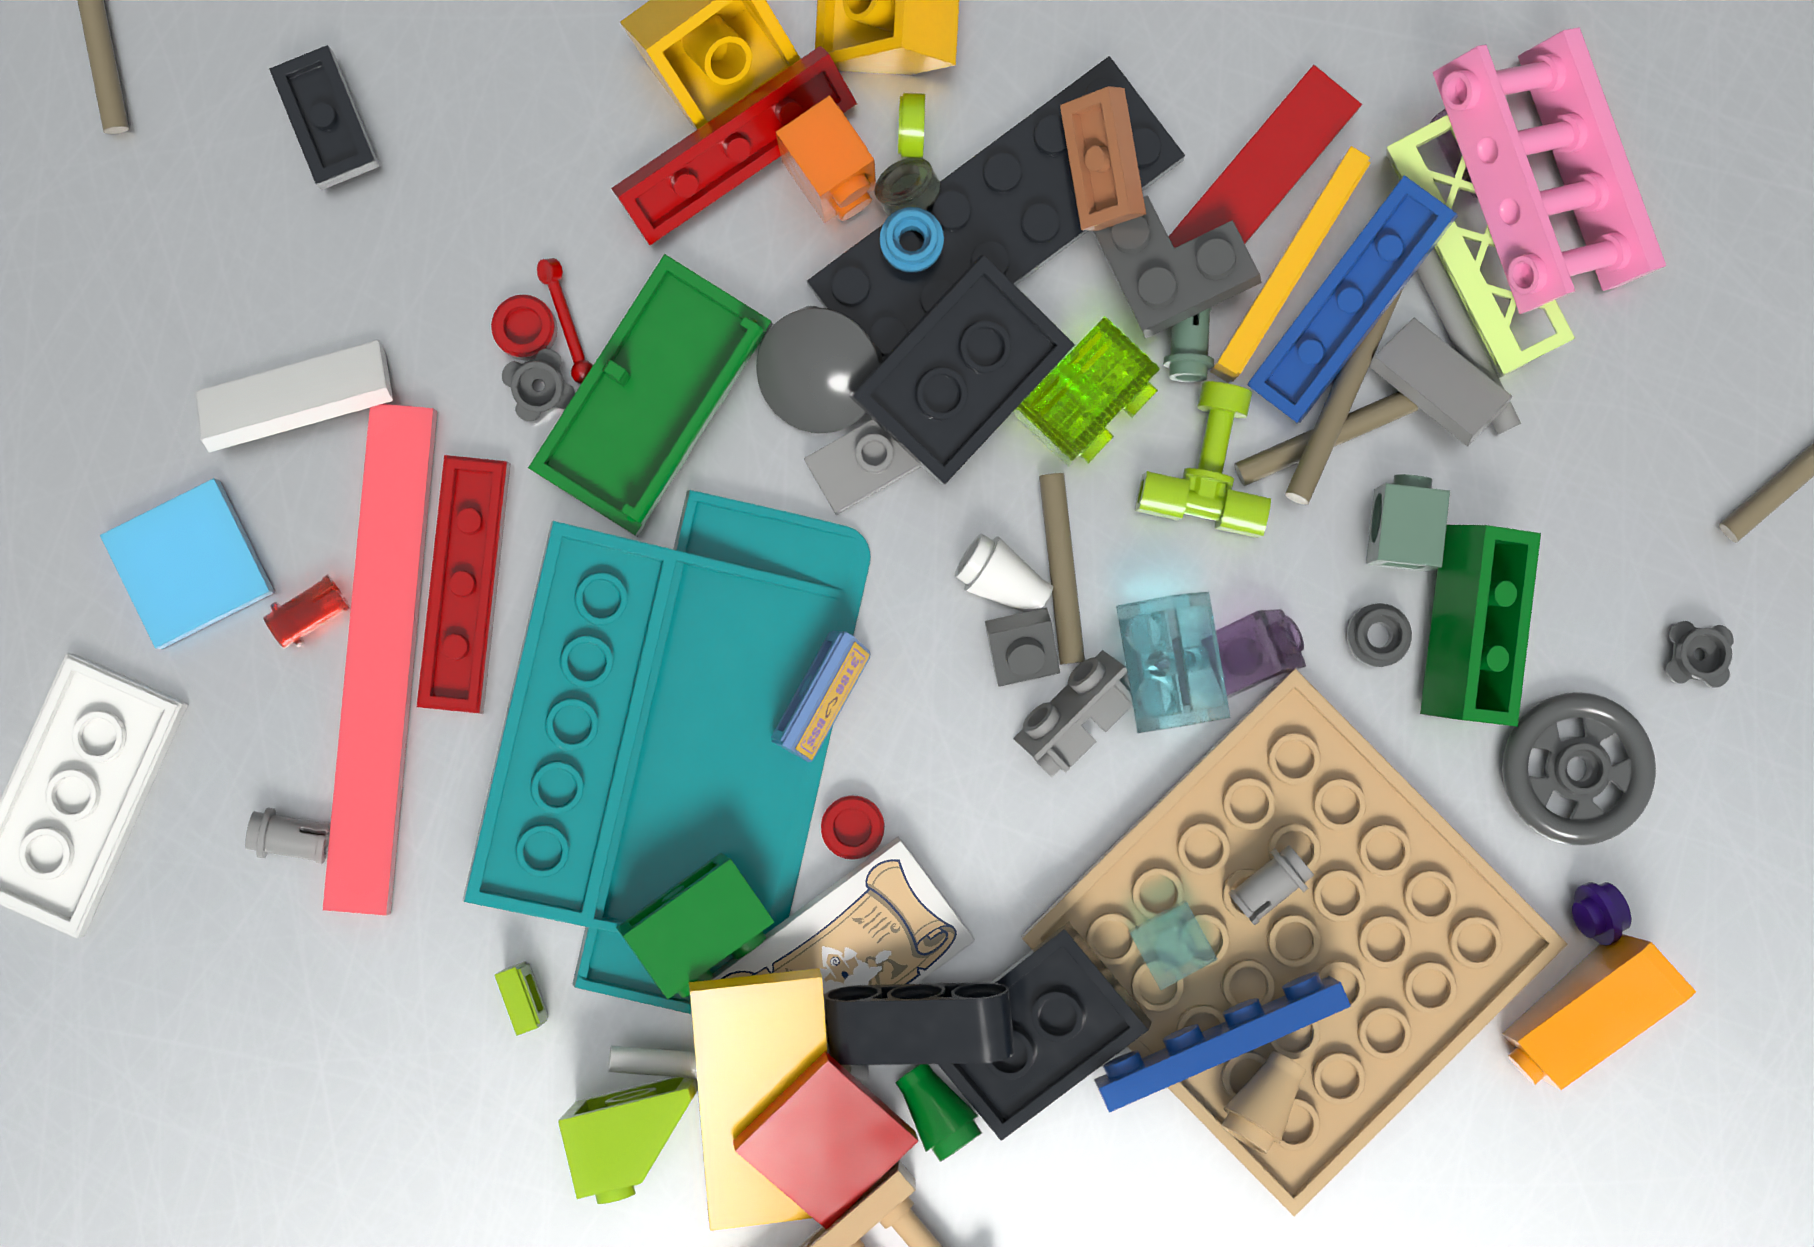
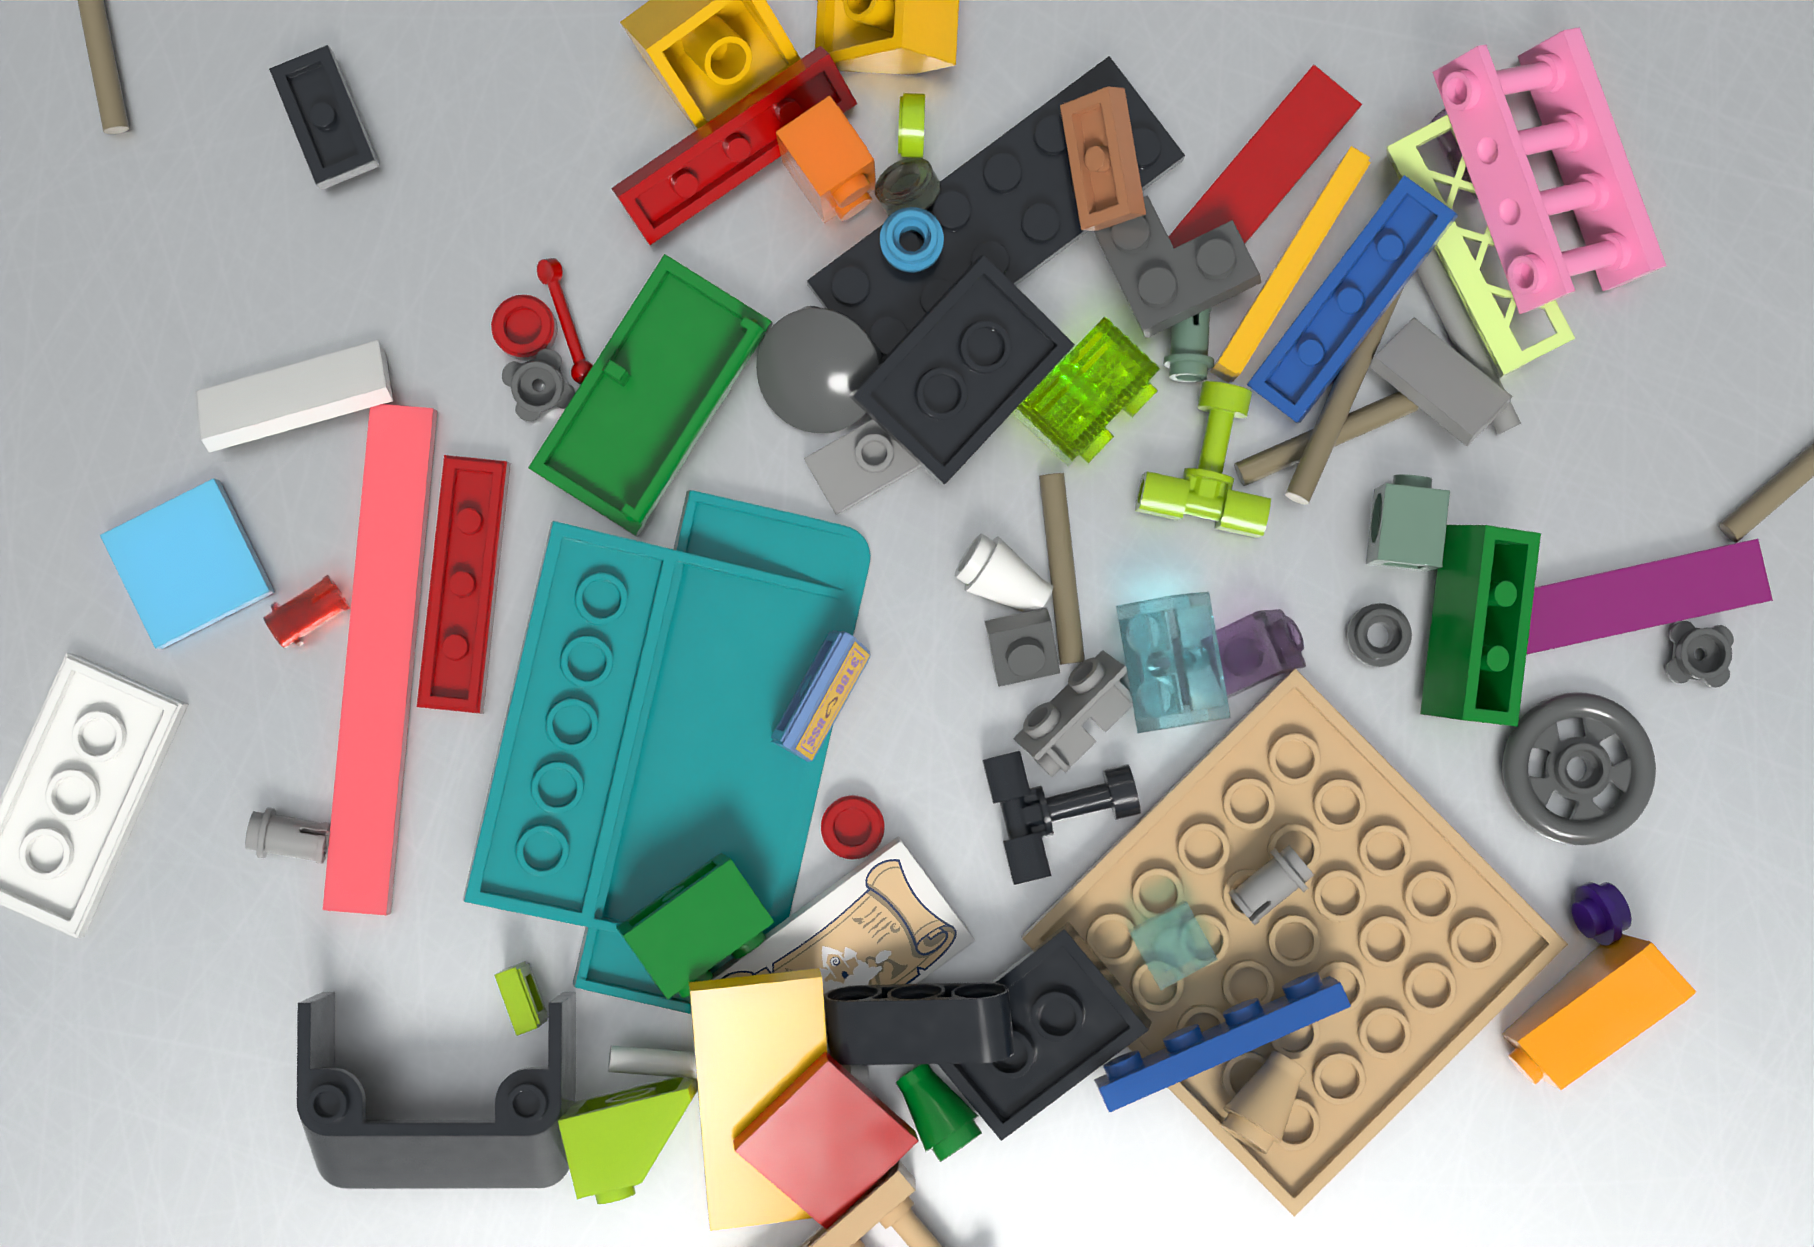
none -> black windscreen [297,992,576,1189]
none -> black bar [982,751,1141,885]
none -> magenta tile [1527,539,1773,654]

